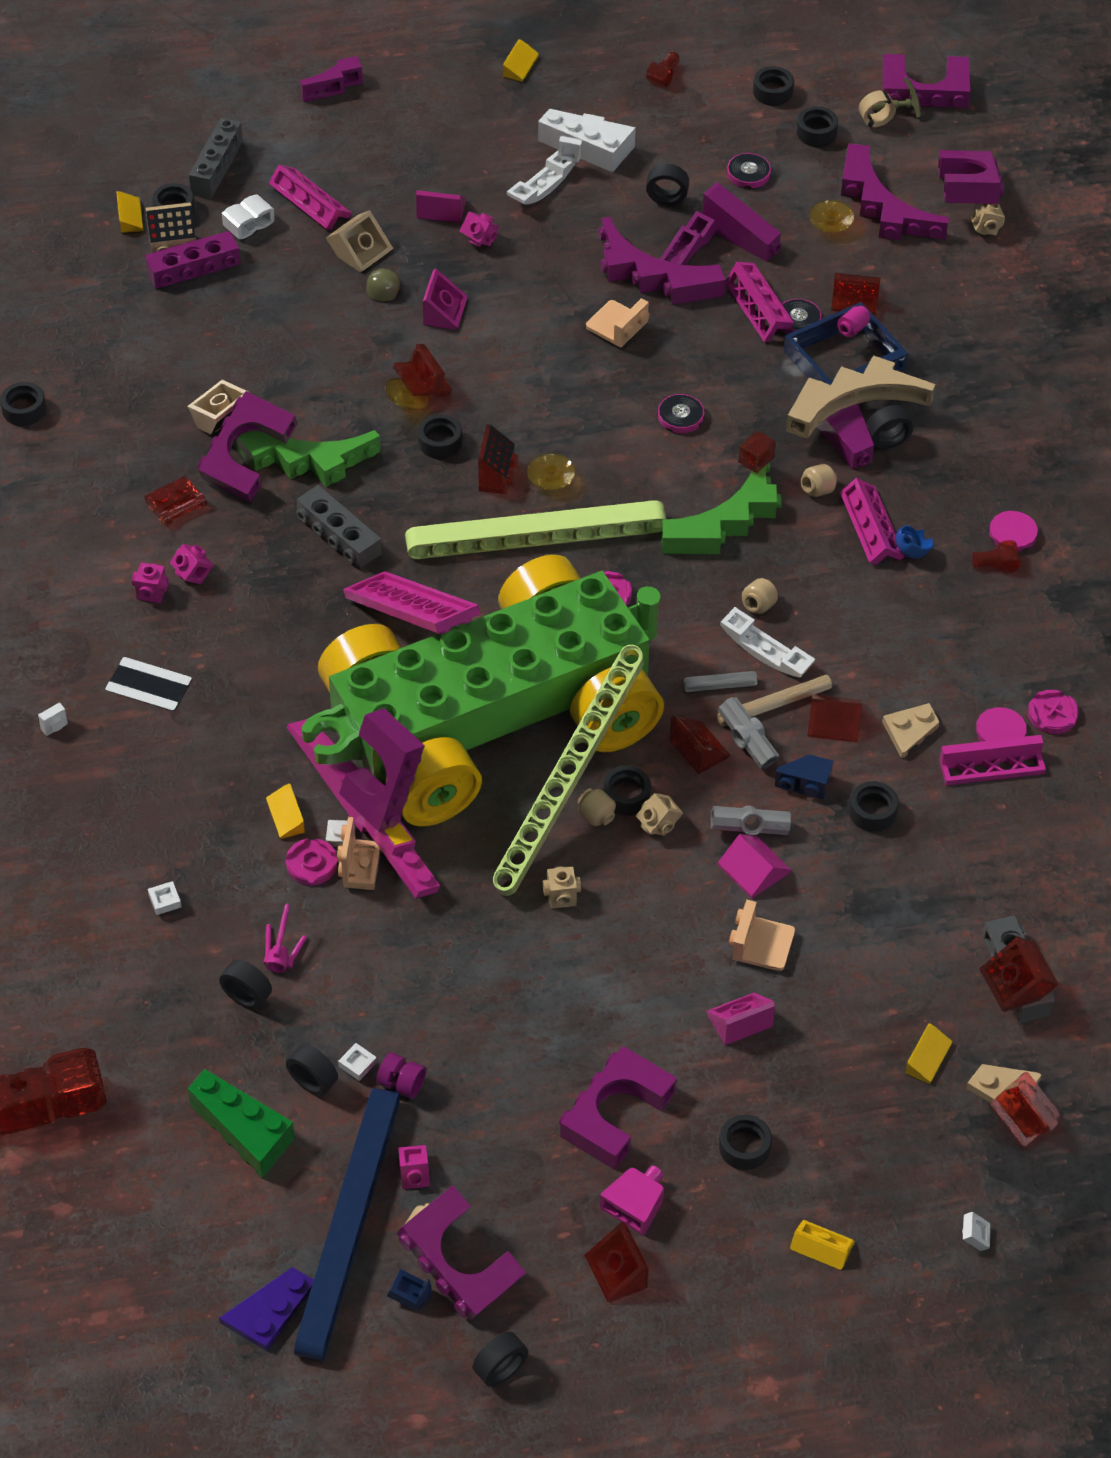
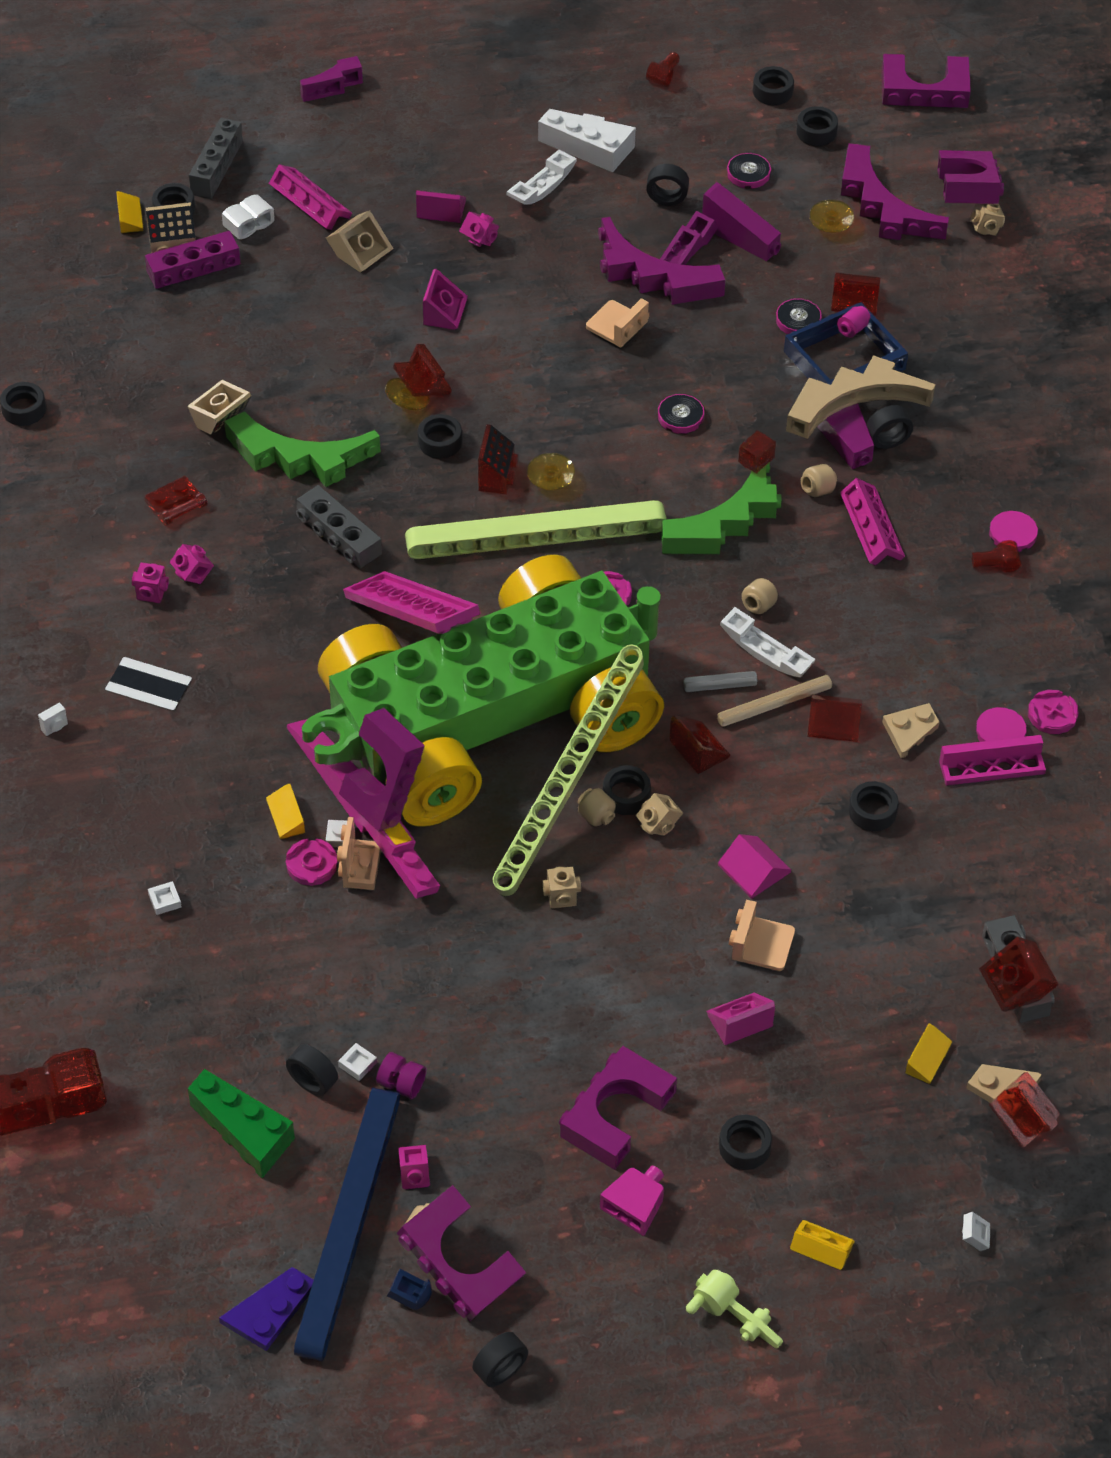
magenta arch [198,391,297,503] -> none
black tyre [219,960,272,1010] -> none
dark pink plant [263,904,307,973] -> none
olive hair [366,268,401,302] -> none
yellow slope [503,39,539,82] -> none
white plate [557,136,582,163] -> none
clear red slope [585,1222,649,1302] -> none
light grey piece [710,806,791,835] -> none
light grey piece [717,697,779,769] -> none
dark pink fence [725,262,794,343] -> none
dark blue slope [775,754,834,799] -> none
tan piece [858,90,896,127] -> none
olive piece [872,77,921,117] -> none
blue hair [895,525,934,559] -> none
none -> yellowish green piece [686,1270,783,1349]

